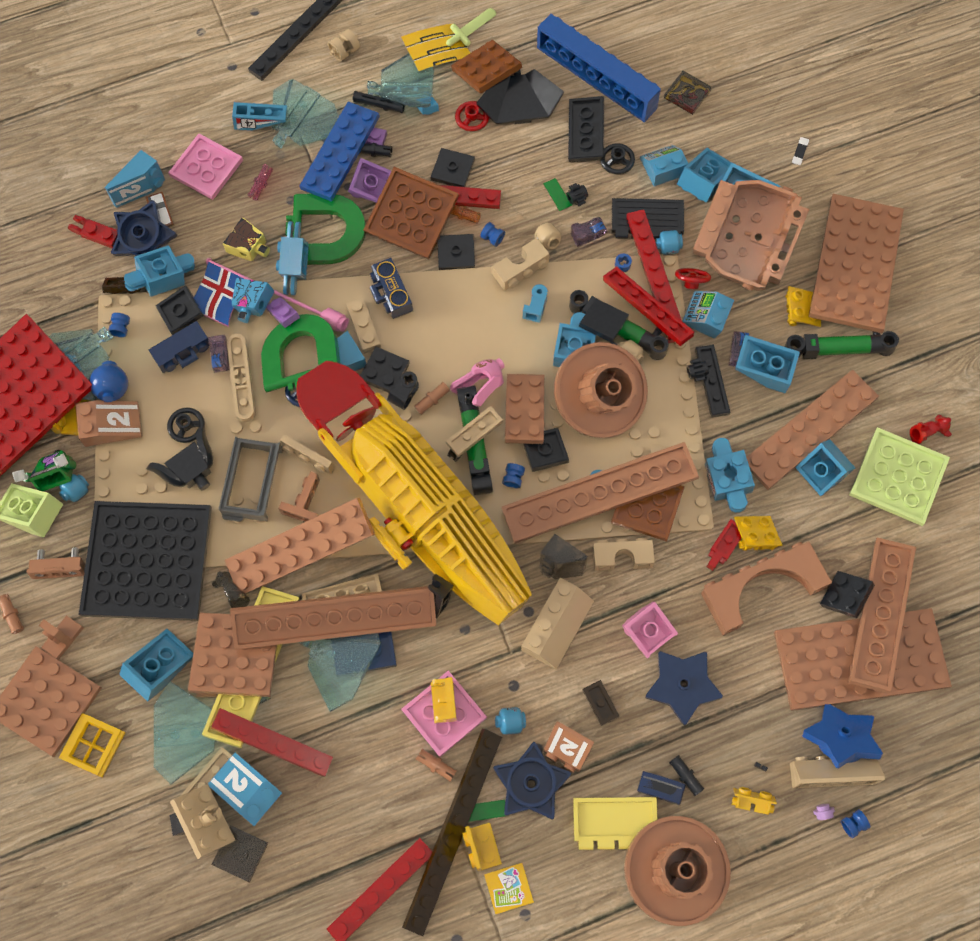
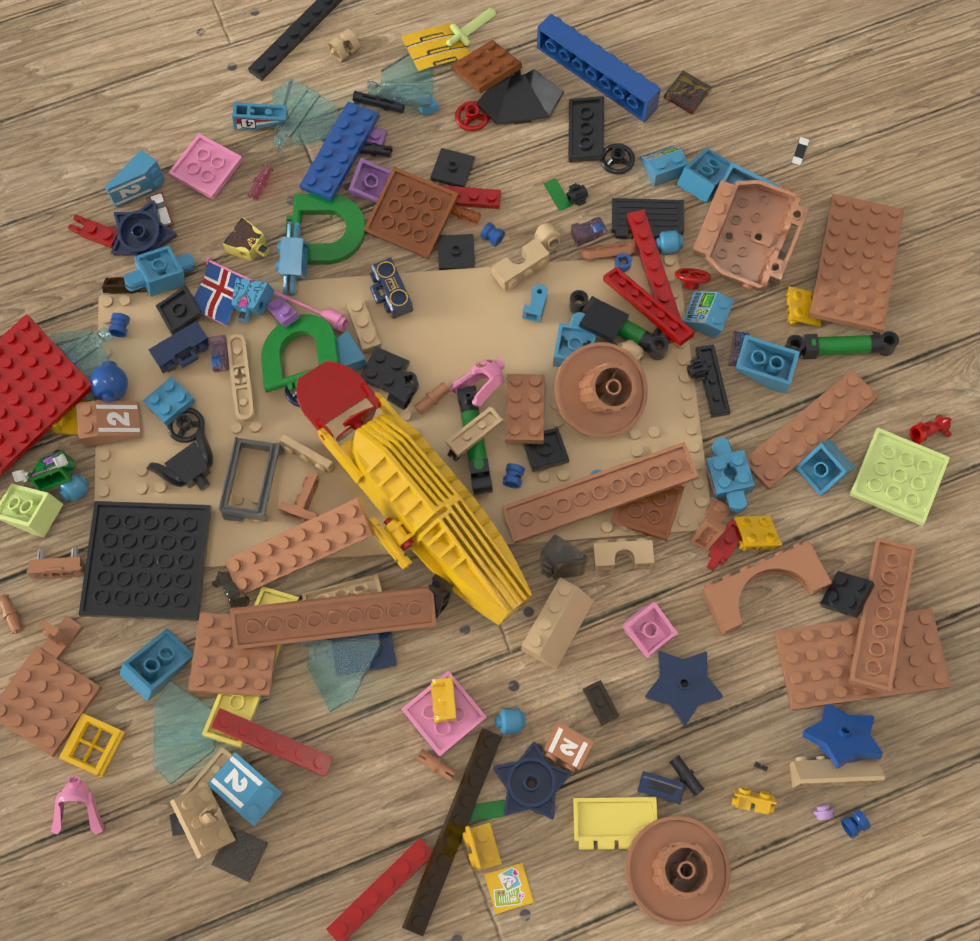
none -> bright pink piece [51,776,105,835]
none -> dark azure plate [143,376,196,426]
none -> nougat plate [581,242,636,261]
none -> nougat bracket [690,497,730,551]

